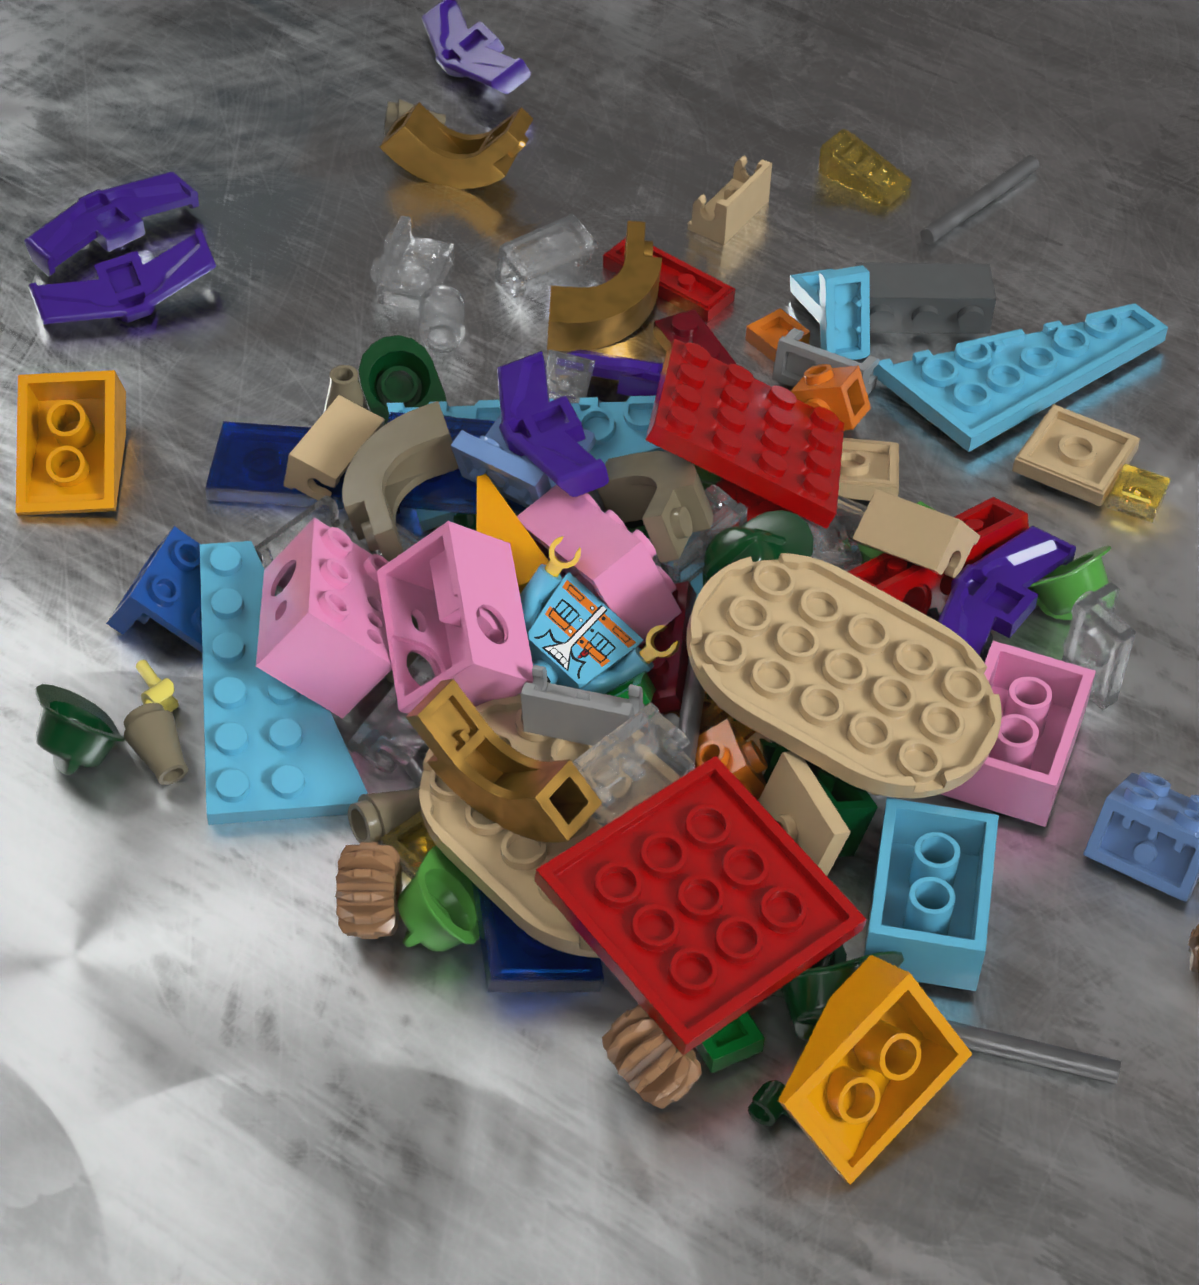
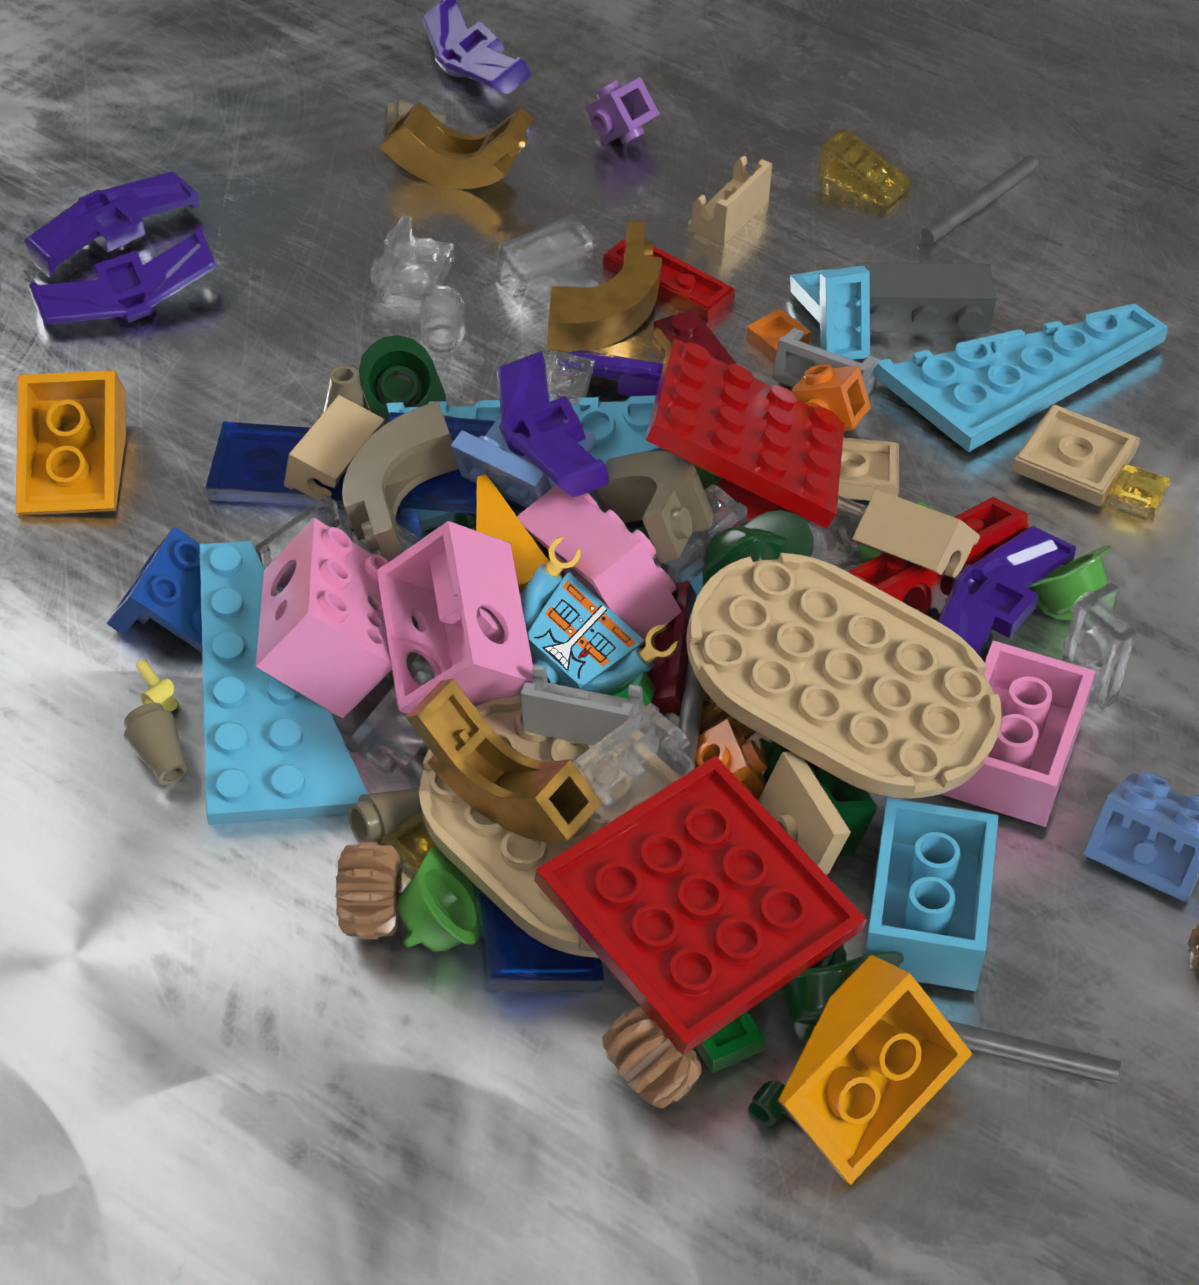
dark green piece [35,684,125,776] -> none
none -> medium lavender brick [584,77,660,145]

